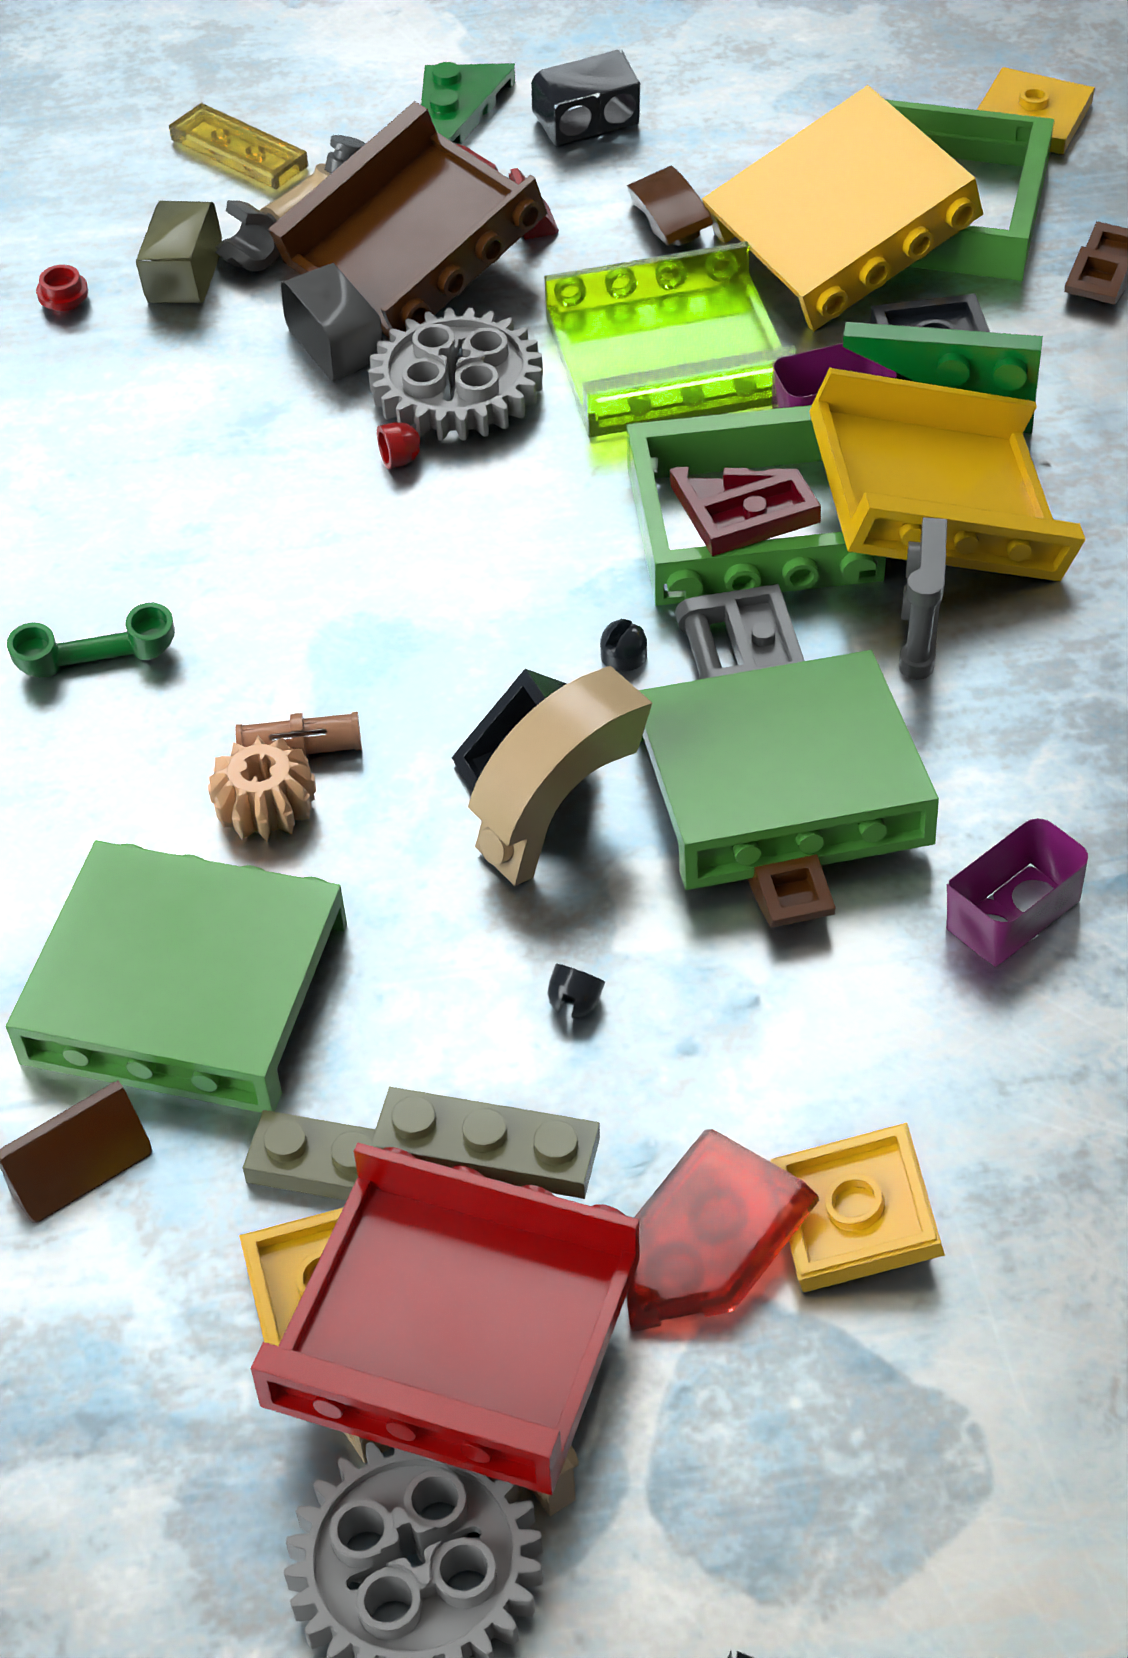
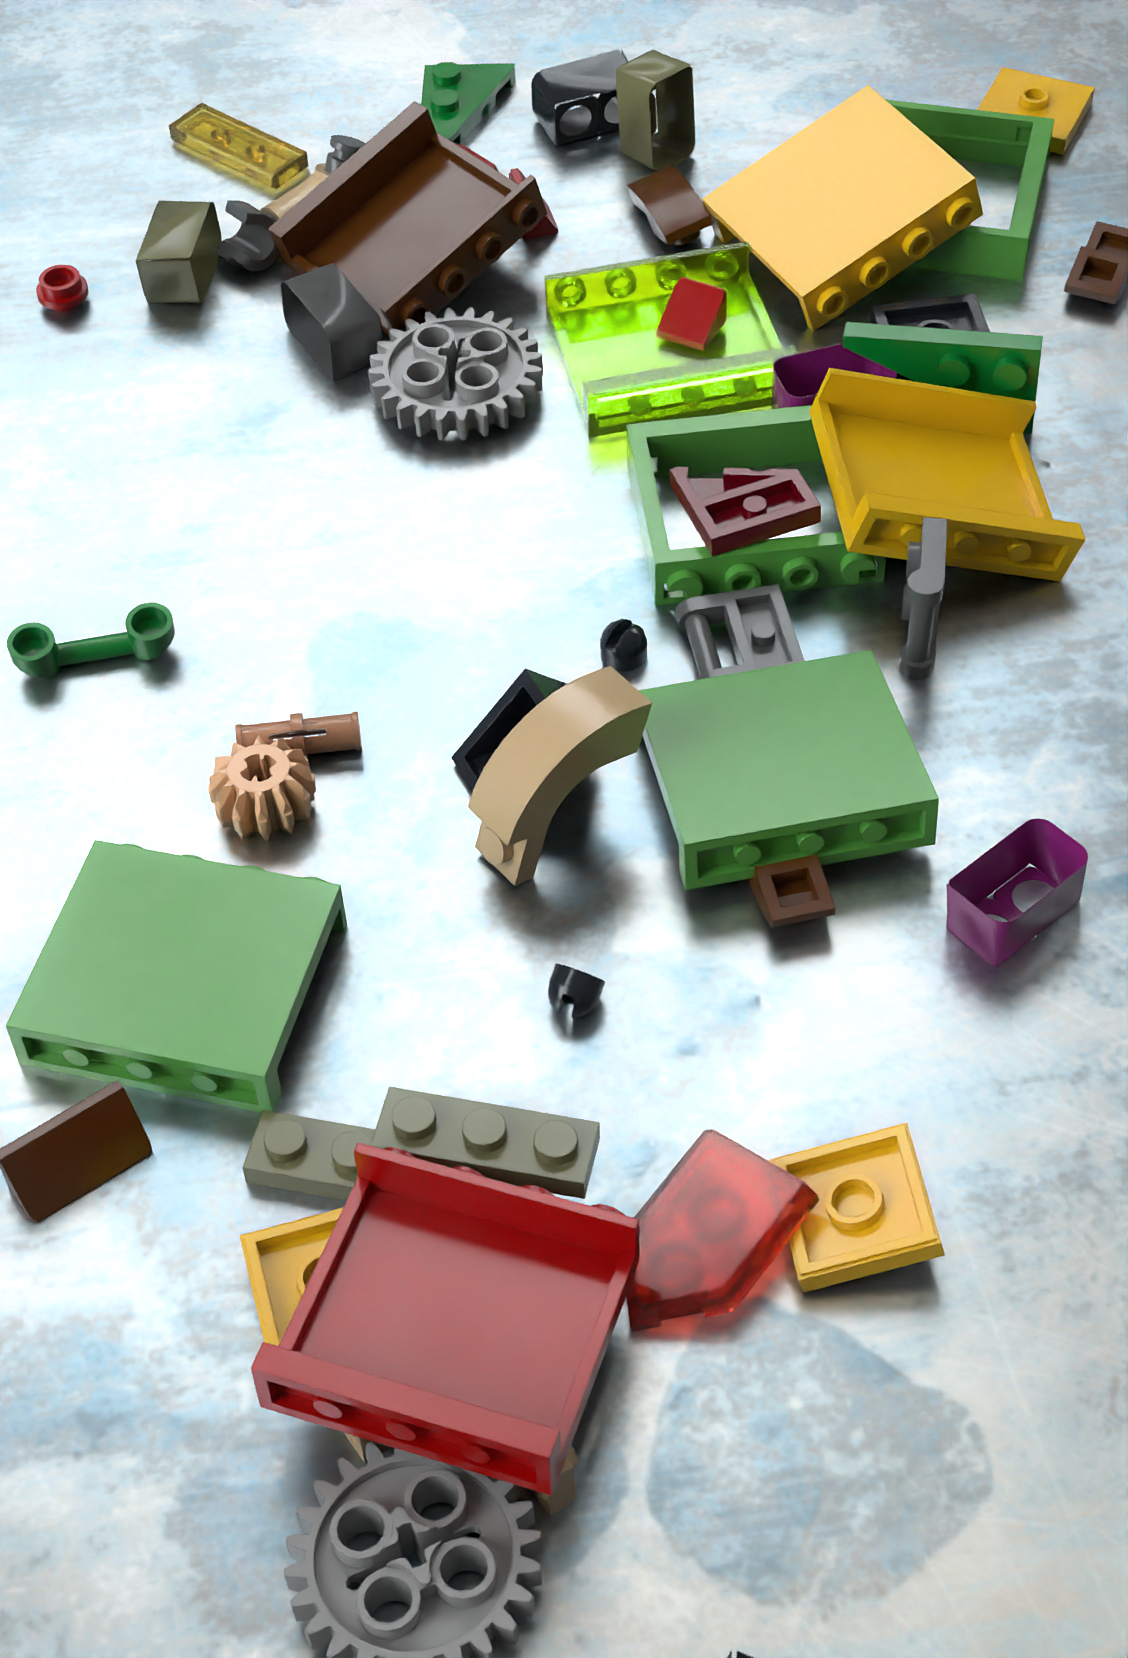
red hinge [377,422,420,469] -> none
none -> olive piece [615,49,696,172]
none -> red slope [656,277,727,351]

